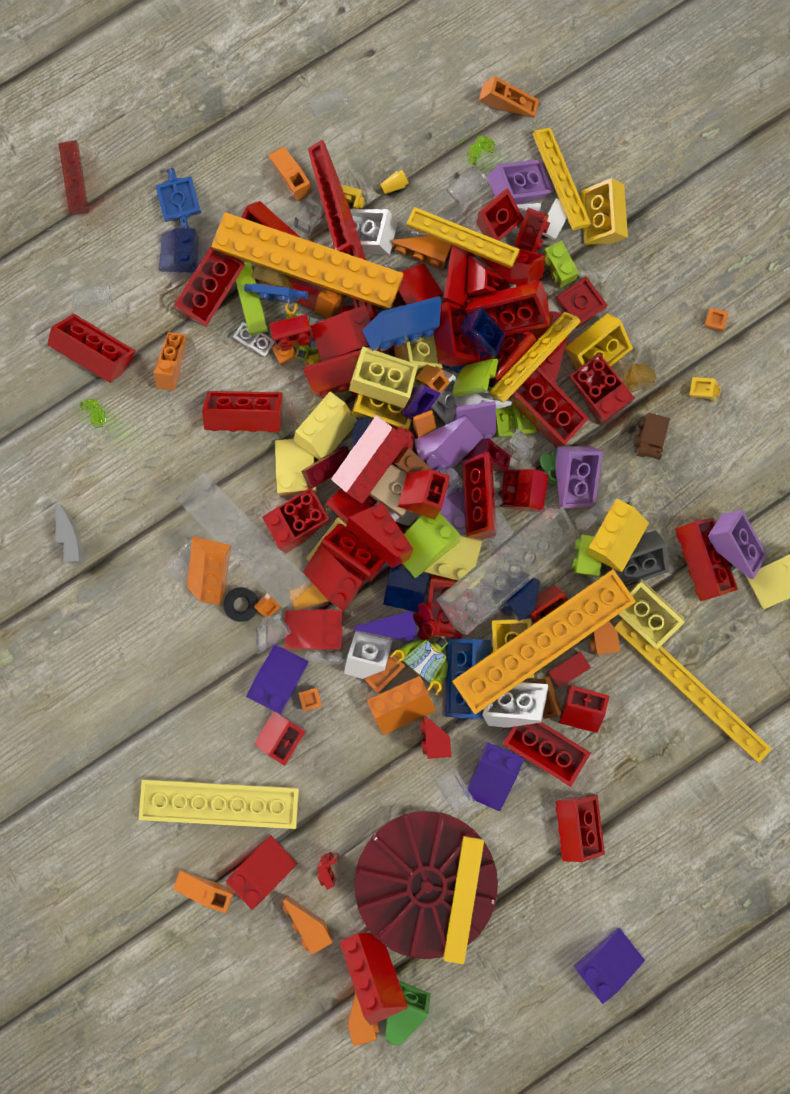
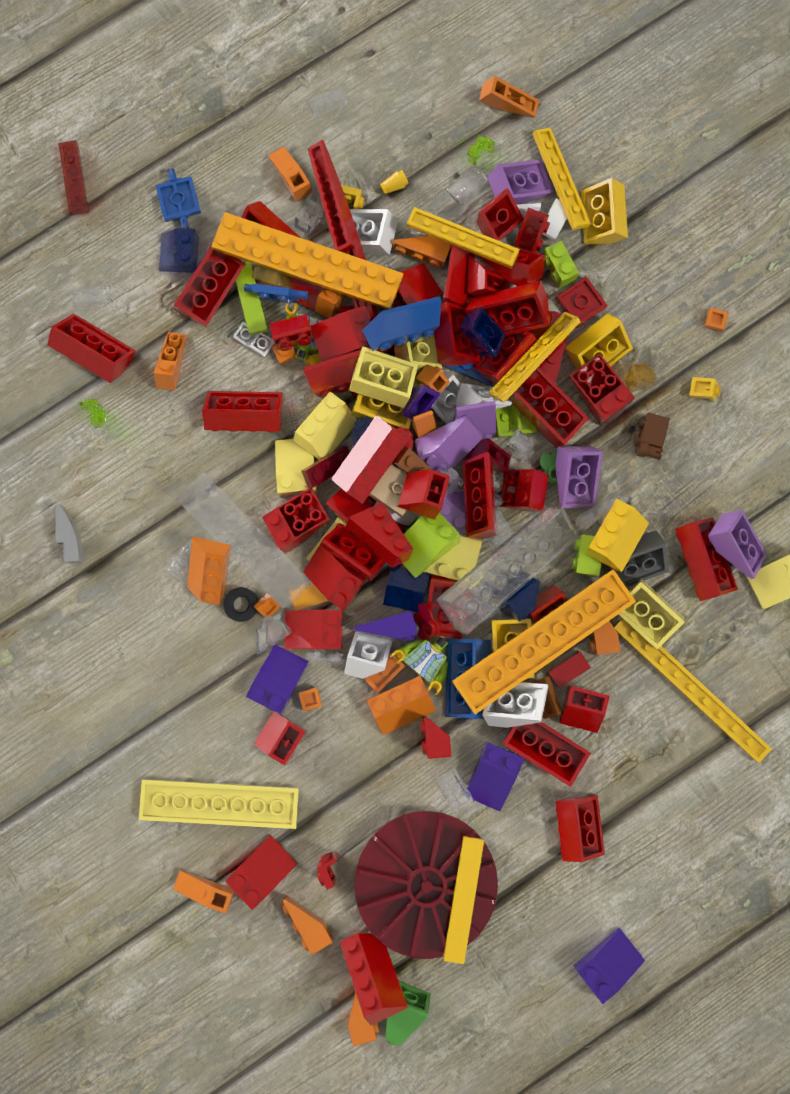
lime slope [452,358,498,397] -> none

